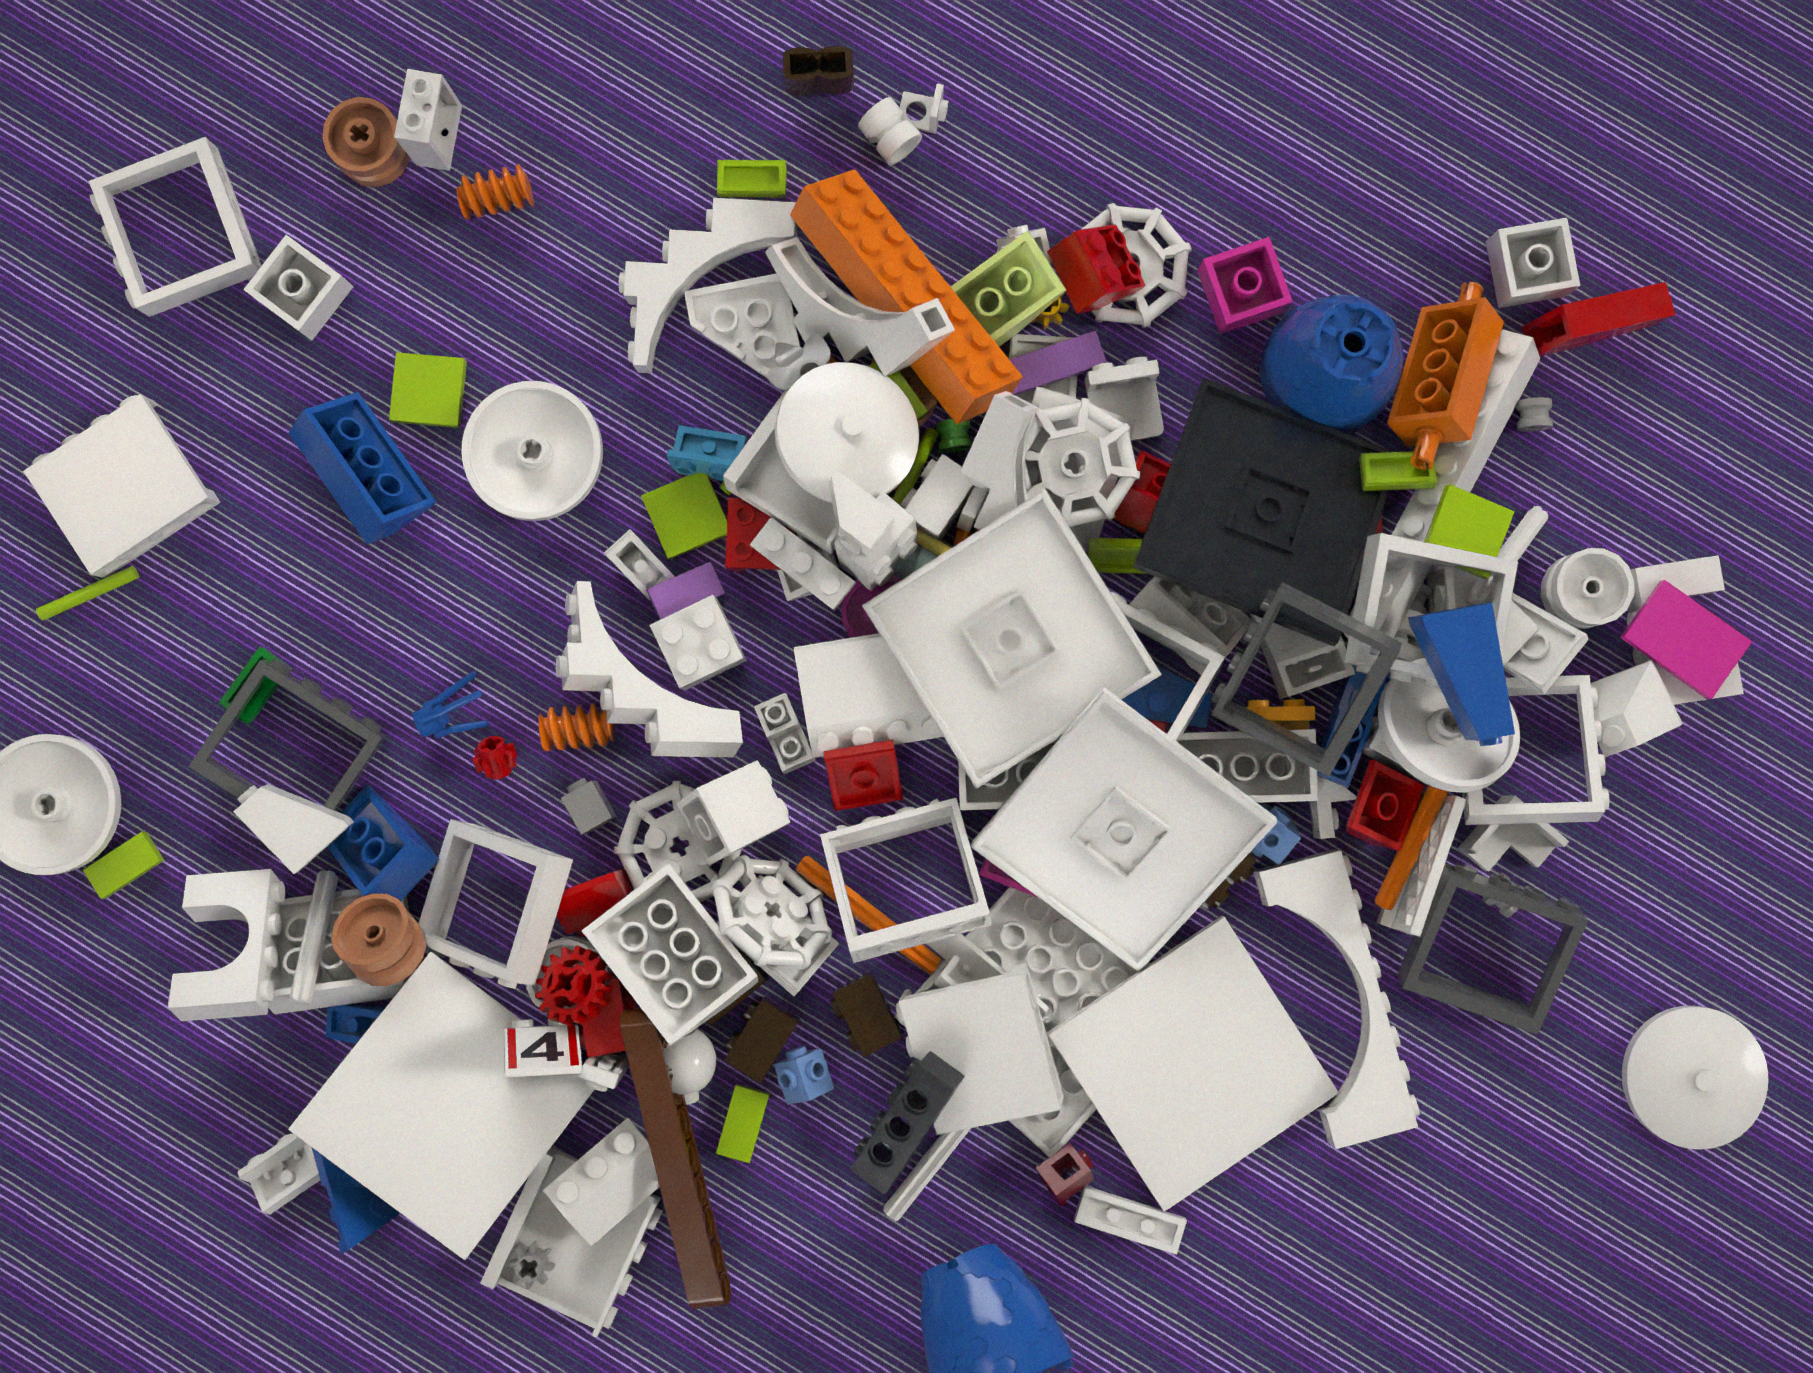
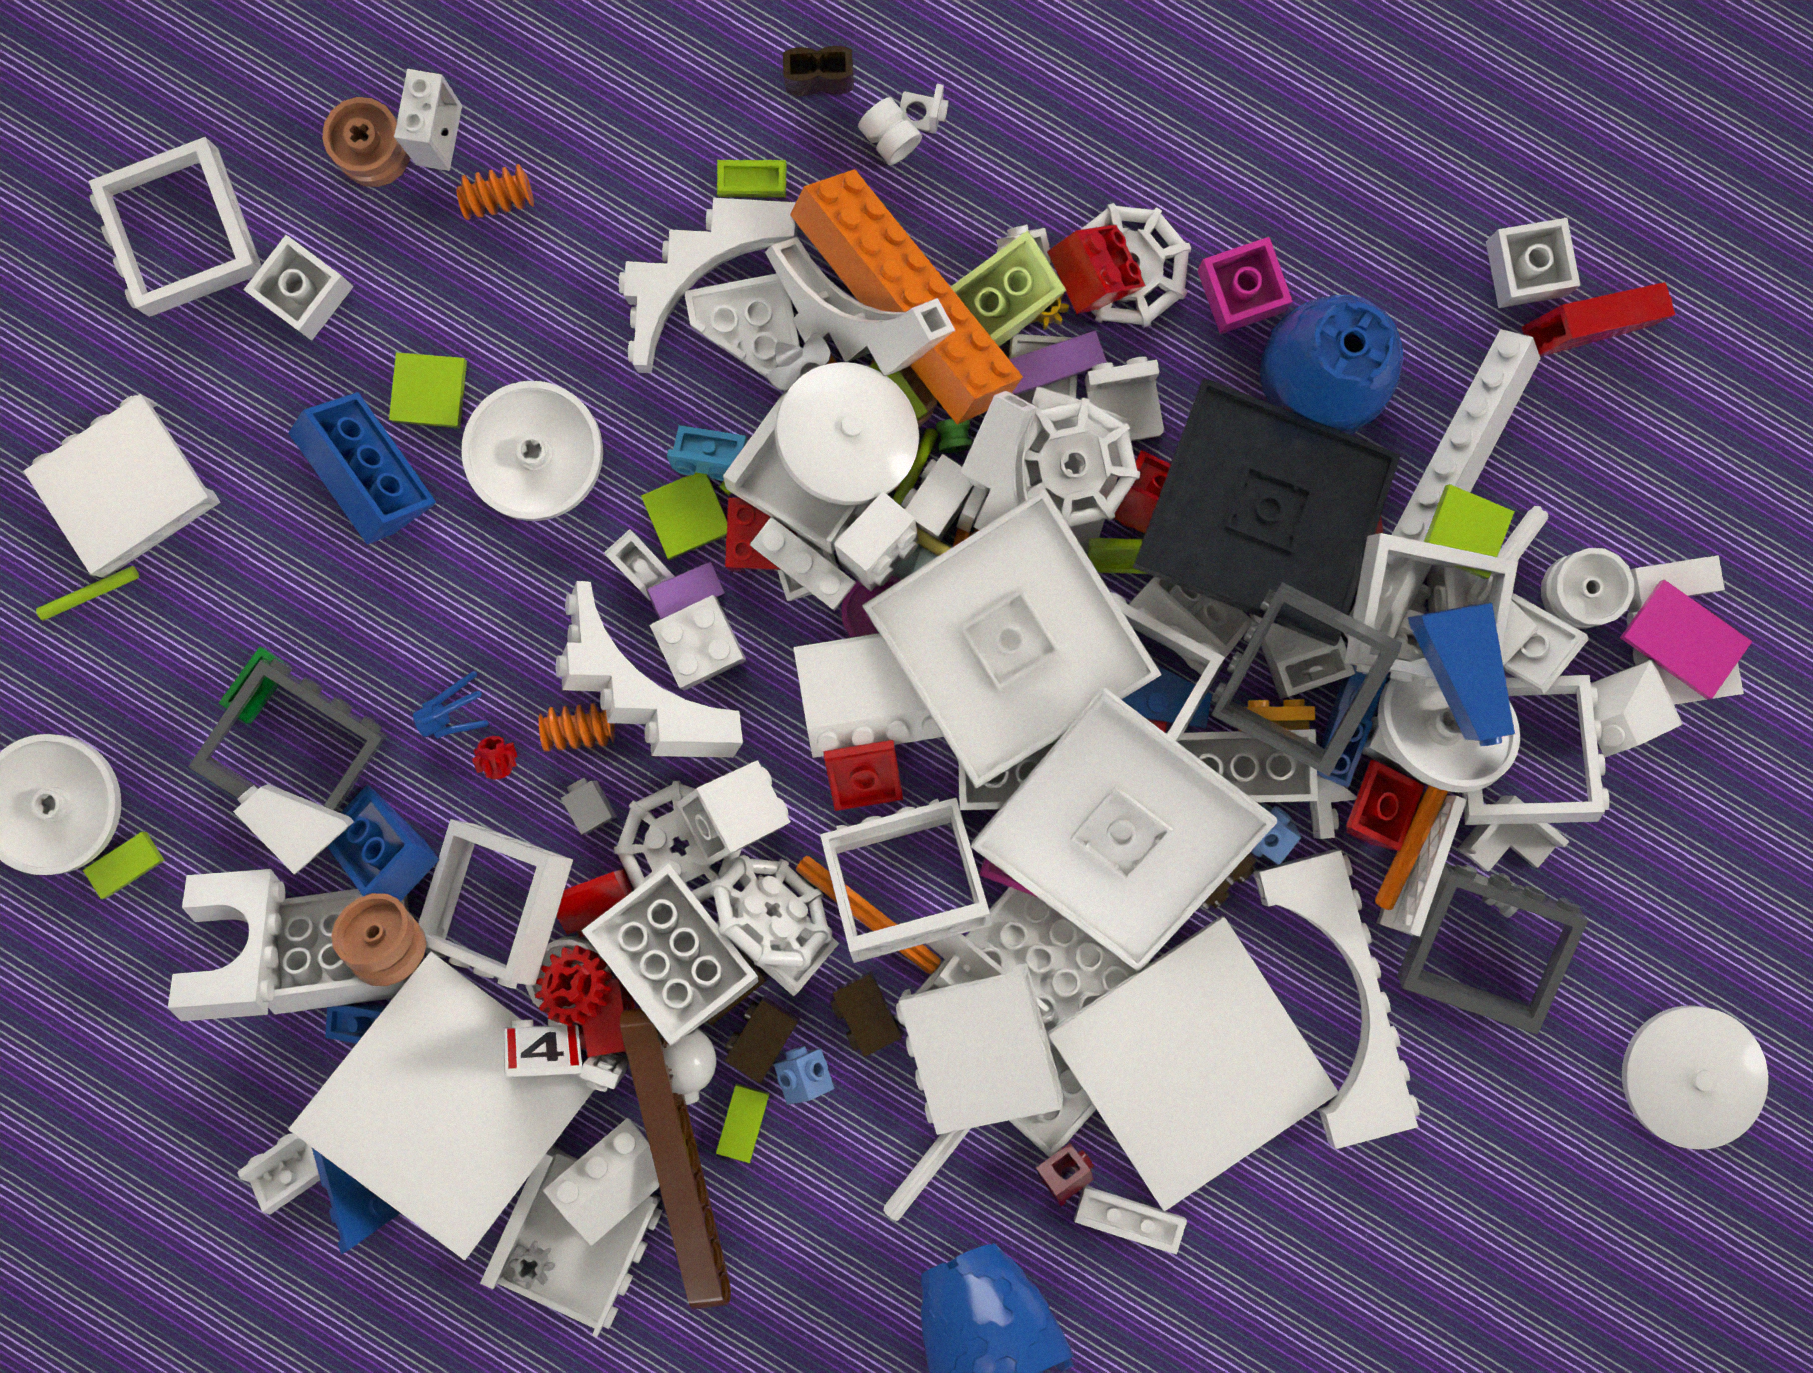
white axle [290,871,338,1005] -> none
white slope [754,693,816,775] -> none
white slope [829,470,896,556] -> none
black brick [850,1051,965,1195] -> none
lime tile [1359,451,1437,491] -> none
orange brick [1387,282,1504,470] -> none
light grey wheel [1516,397,1553,432] -> none

